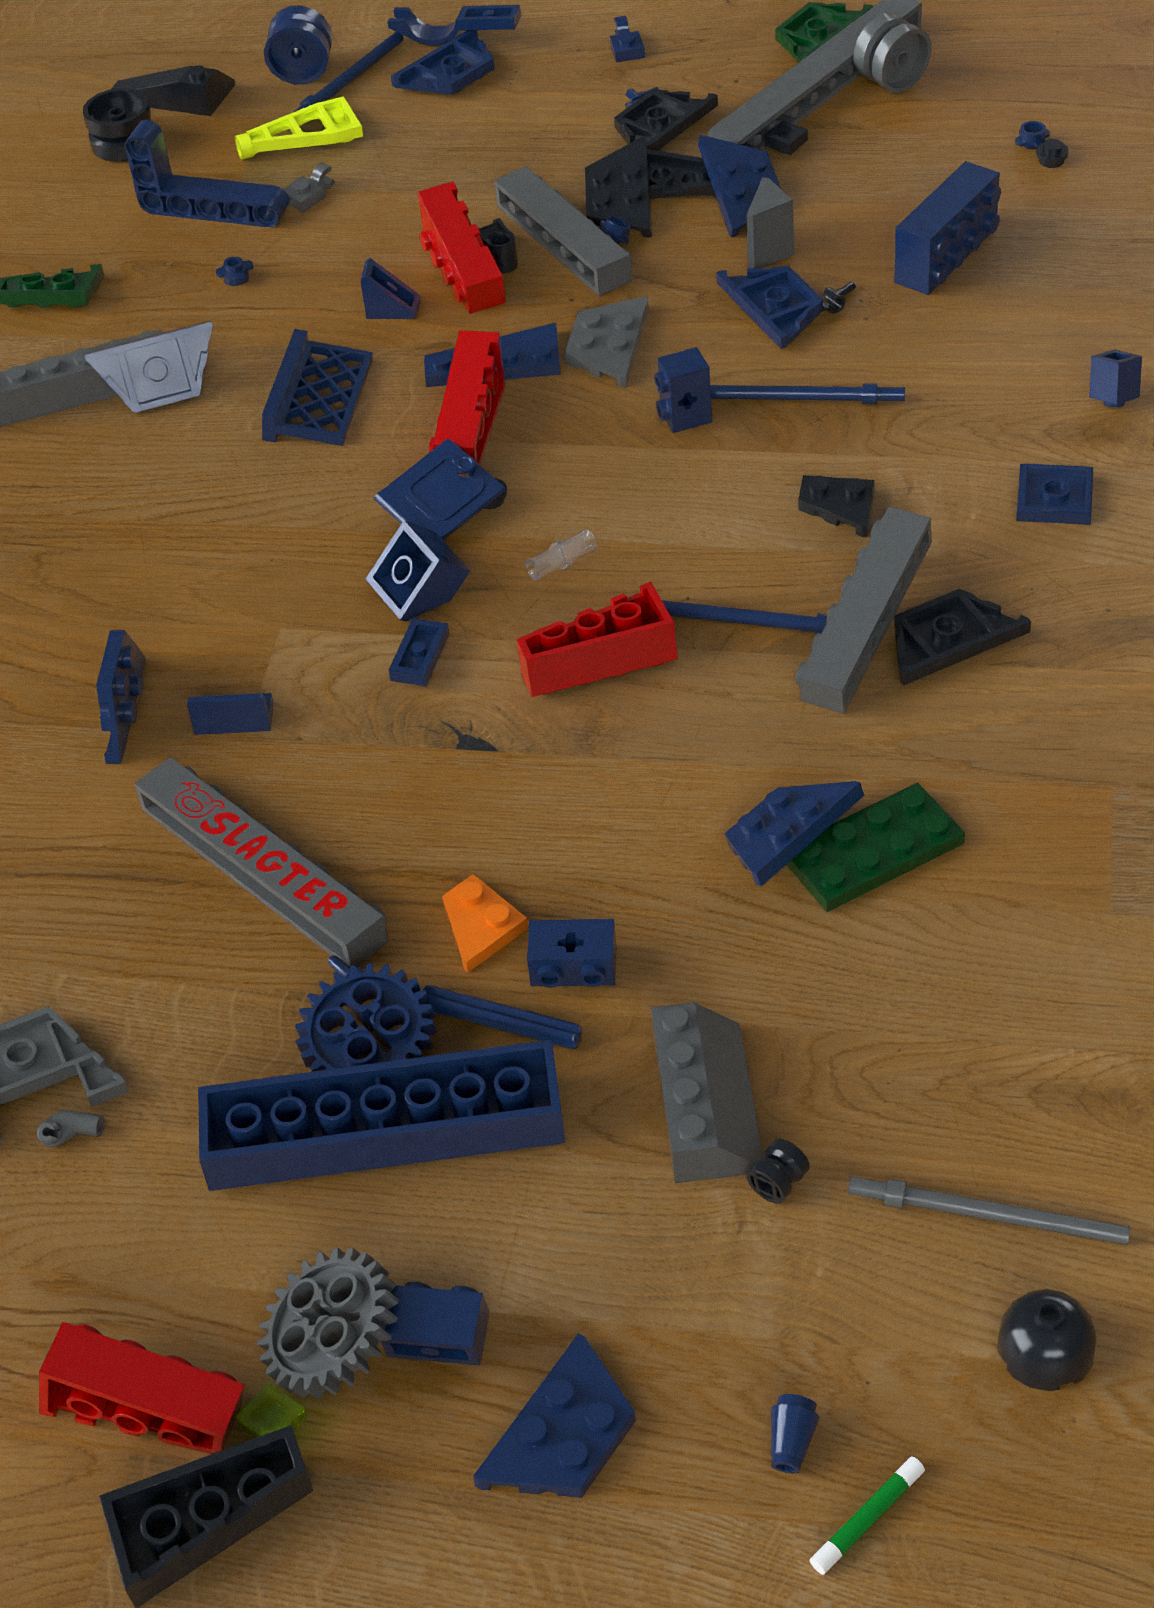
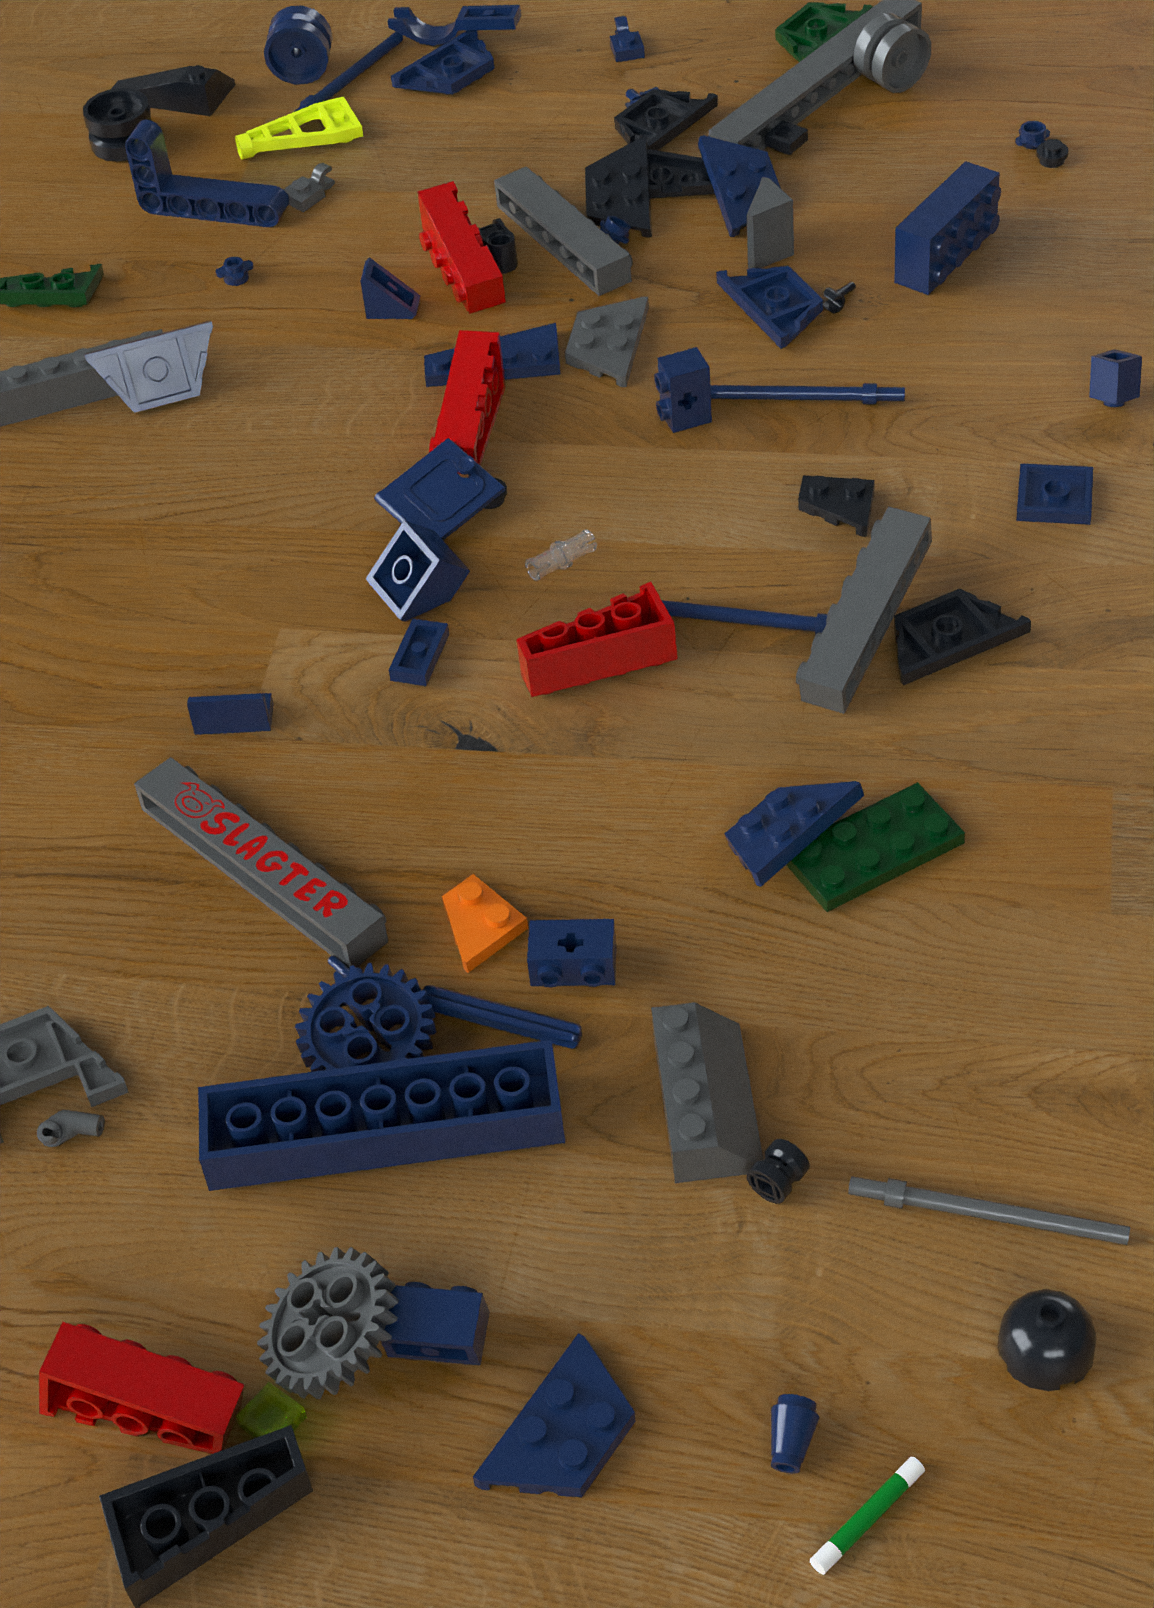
dark blue wing [96,630,146,764] -> none
dark blue fence [262,329,373,446] -> none

